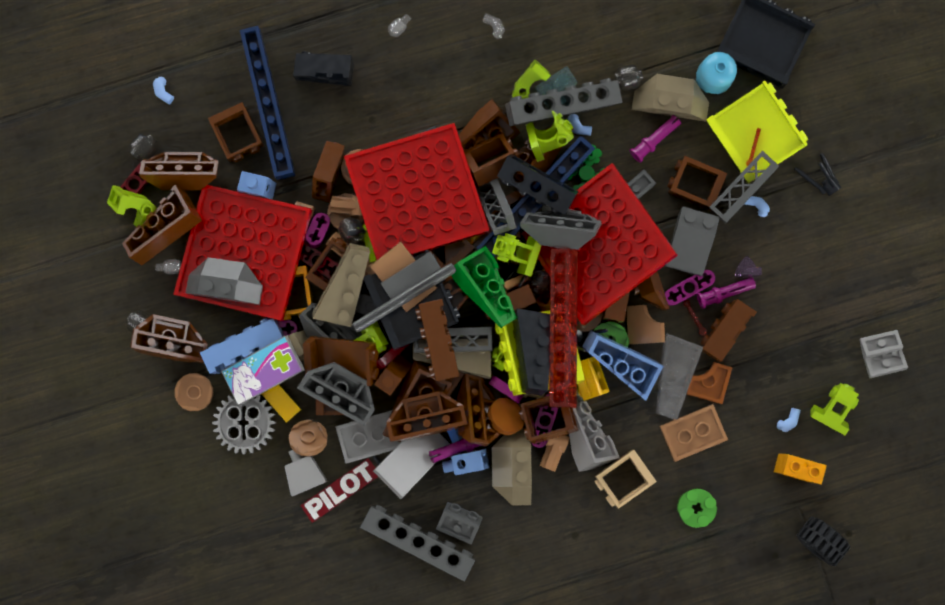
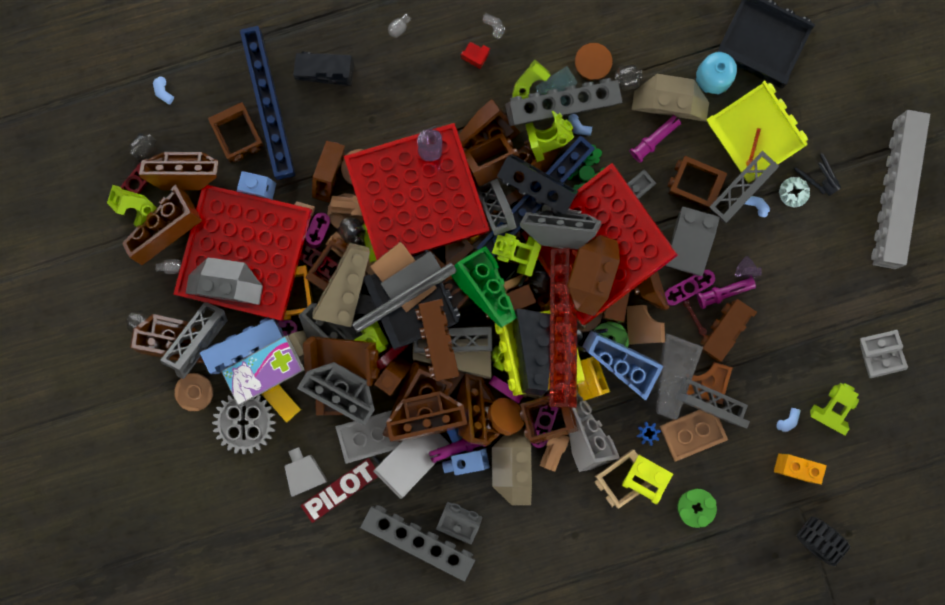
medium nougat tile [289,420,328,456] -> none
none -> dark grey fence [160,302,228,379]
none -> clear purple piece [417,129,442,161]
none -> red panel [461,42,490,69]
none -> reddish brown wedge [567,235,620,316]
none -> dark orange tile [575,43,612,81]
none -> neon yellow plate [622,455,673,505]
none -> blue gear [636,422,661,446]
none -> dark grey fence [676,378,750,429]
none -> light aqua gear [779,177,810,207]
none -> light grey brick [871,110,930,269]

